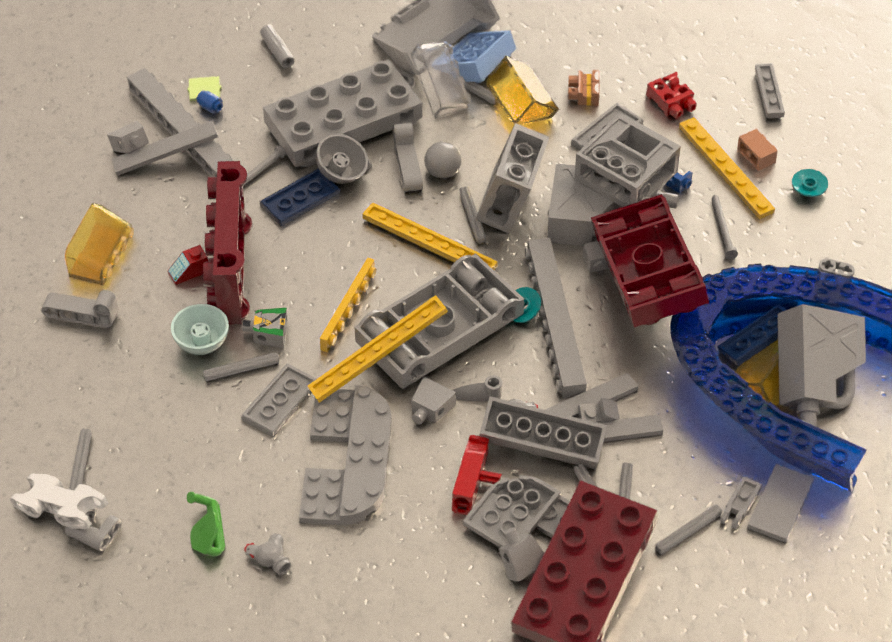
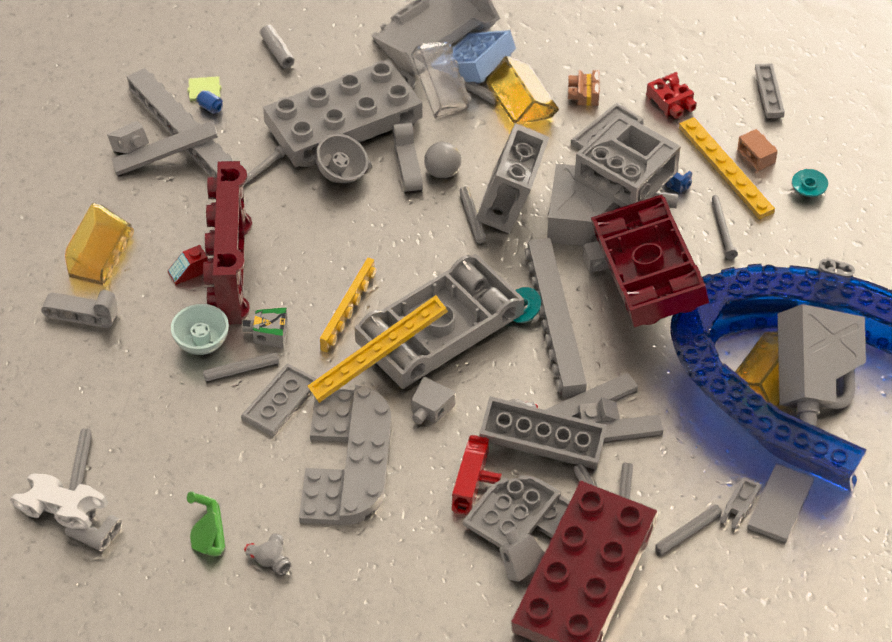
dark blue tile [260,169,340,227] -> none
yellow plate [362,202,498,270] -> none
light grey piece [453,375,502,401] -> none
dark blue tile [717,304,787,366] -> none

